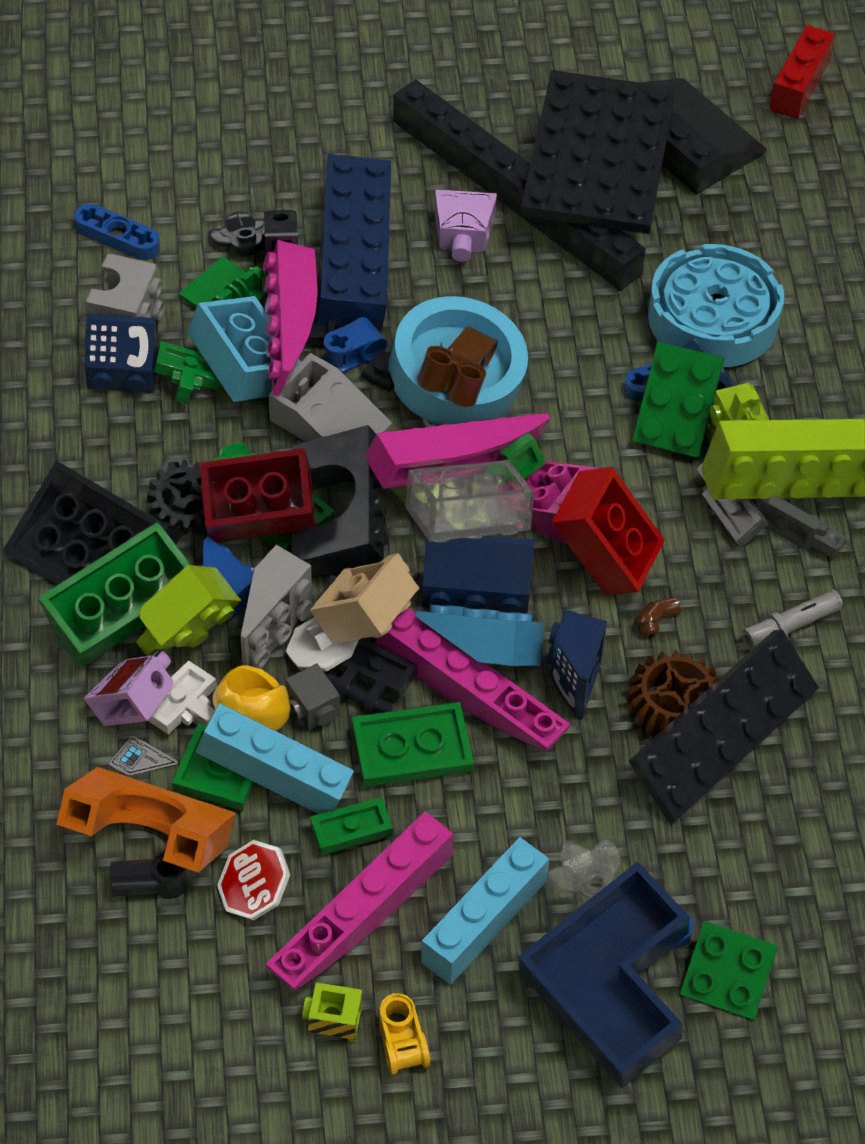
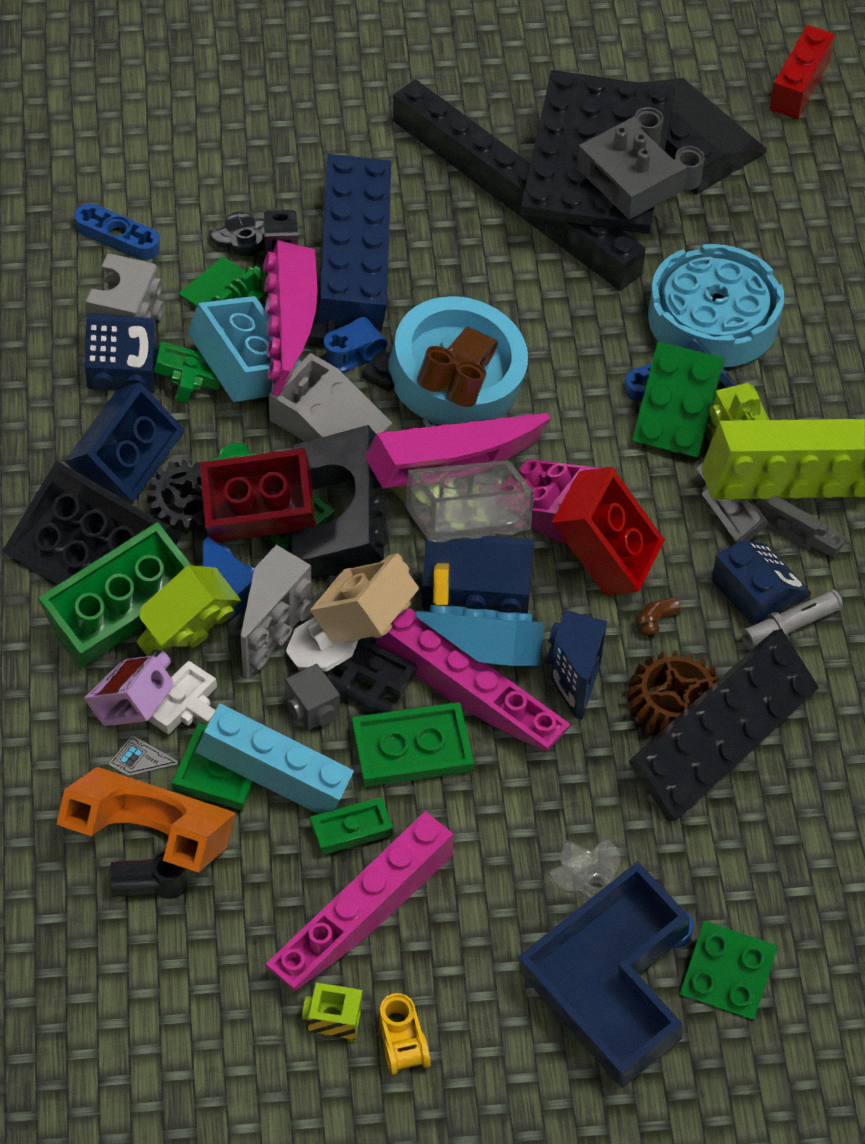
yellow piece [213,665,291,731] -> none
piece [217,840,290,920] -> none
medium azure brick [421,837,550,985] -> none
lavender torso [435,189,497,262] -> none
green plate [483,433,546,492] -> none
none -> dark blue slope [64,382,185,503]
none -> yellow tile [434,563,449,605]
none -> dark grey piece [577,107,705,219]
none -> dark blue slope [711,539,811,626]

